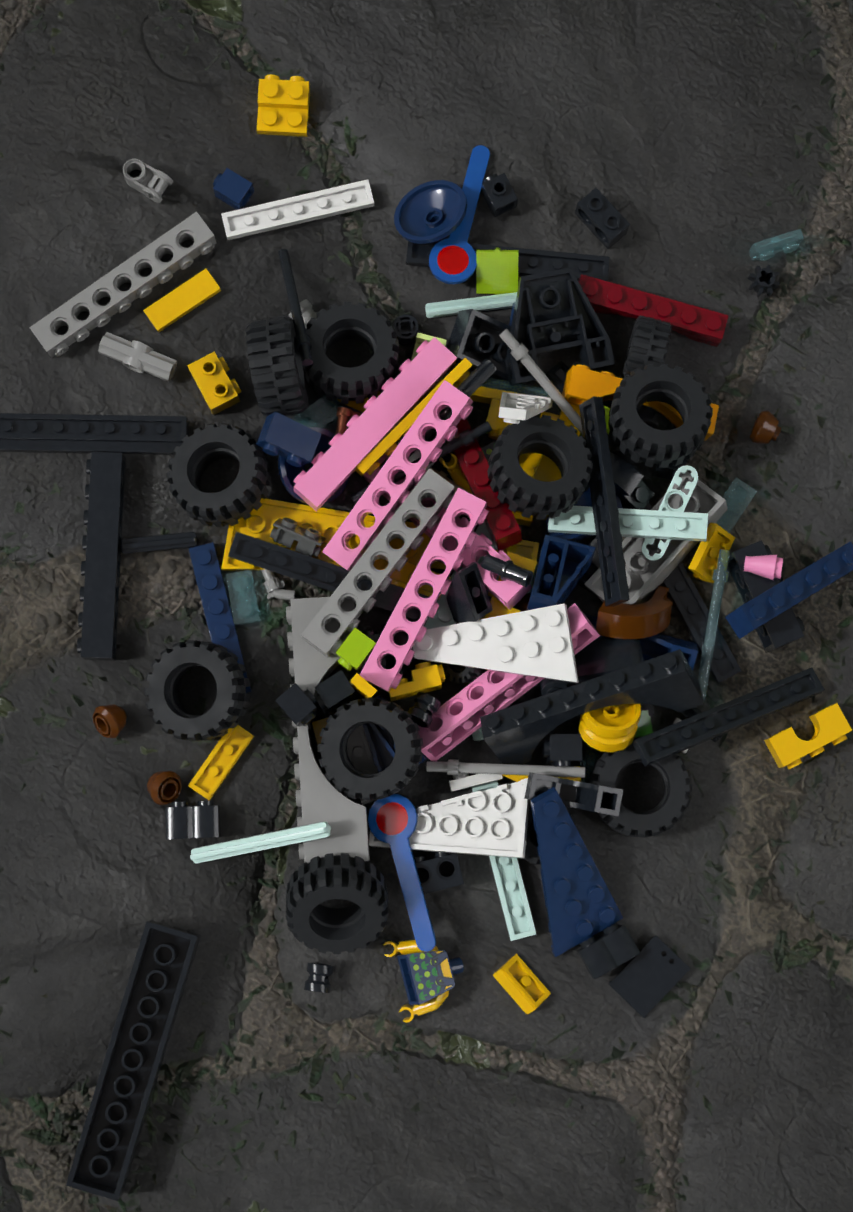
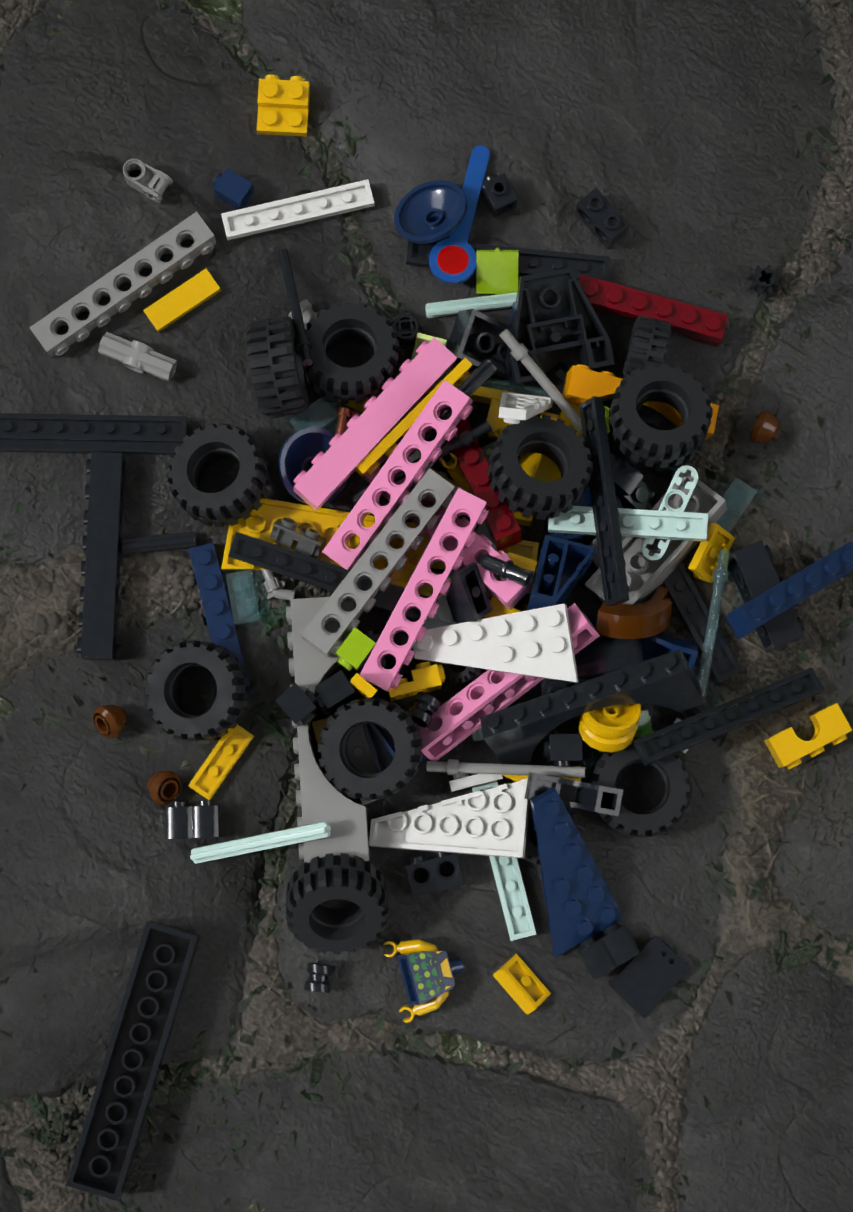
yellow brick [187,351,241,415] -> none
dark blue brick [256,412,321,467] -> none
blue piece [368,794,436,952] -> none
bright pink cone [744,554,783,580] -> none
clear light blue plate [749,229,804,261] -> none

